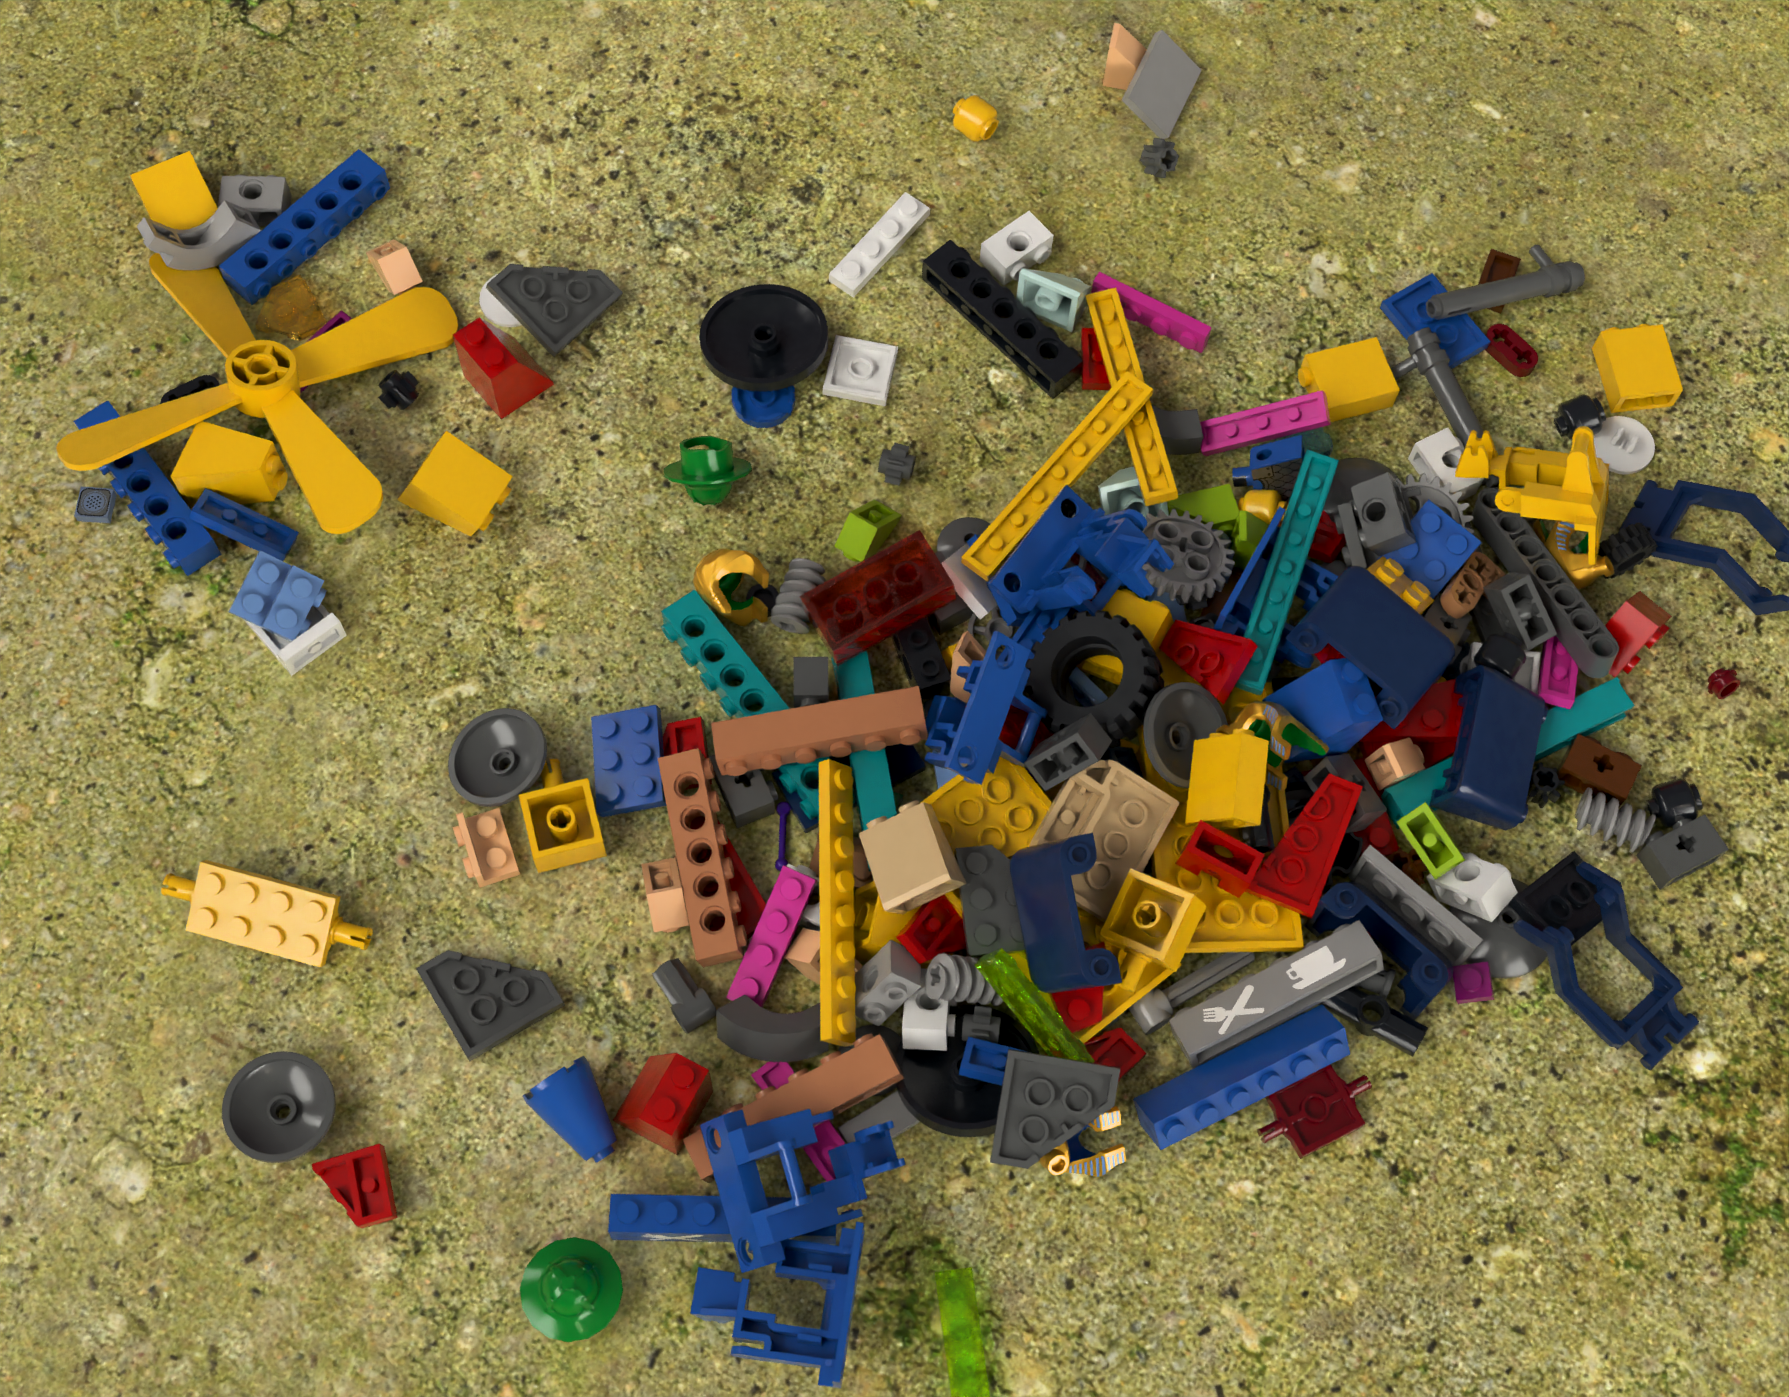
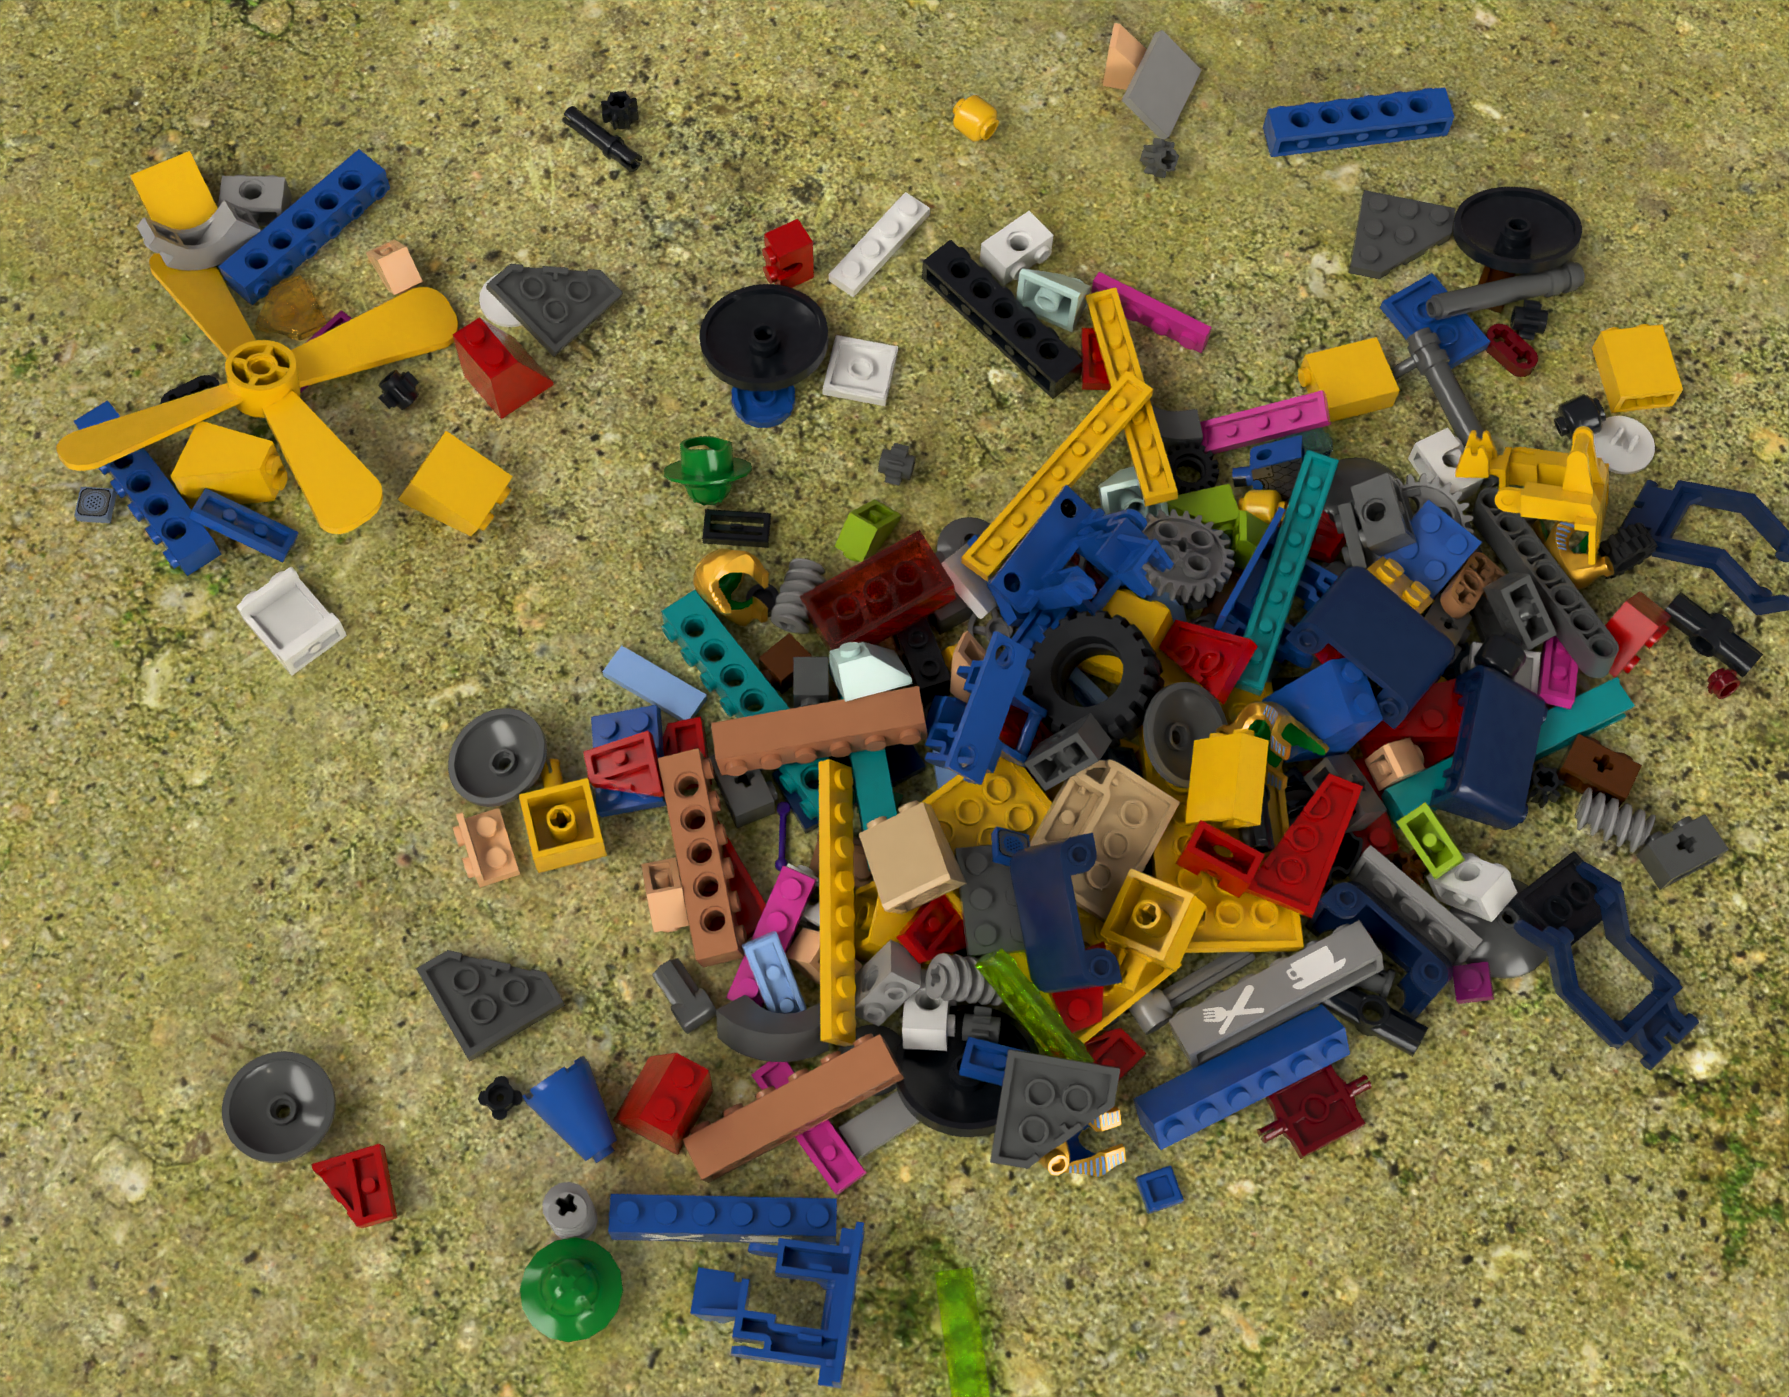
yellow plate [161,860,373,967] -> none
medium blue plate [228,551,327,642] -> none
blue container [700,1109,906,1273] -> none
black head [1646,778,1703,828] -> none
none -> black plate [478,1076,523,1120]
none -> light grey piece [542,1182,598,1239]
none -> black pin [562,106,642,172]
none -> red wing [583,731,665,797]
none -> black gear [601,91,639,130]
none -> light blue tile [602,645,707,721]
none -> black tile [702,509,771,548]
none -> light blue tile [742,931,807,1014]
none -> reddish brown brick [759,633,812,694]
none -> red brick [762,219,814,288]
none -> light aqua slope [828,642,913,702]
none -> blue tile [991,826,1030,867]
none -> blue tile [1135,1165,1184,1214]
none -> black tyre [1166,442,1219,495]
none -> blue brick [1263,87,1454,157]
none -> dark grey plate [1348,190,1456,279]
none -> black dish [1453,187,1582,274]
none -> black gear [1510,299,1548,340]
none -> black piece [1665,592,1763,678]

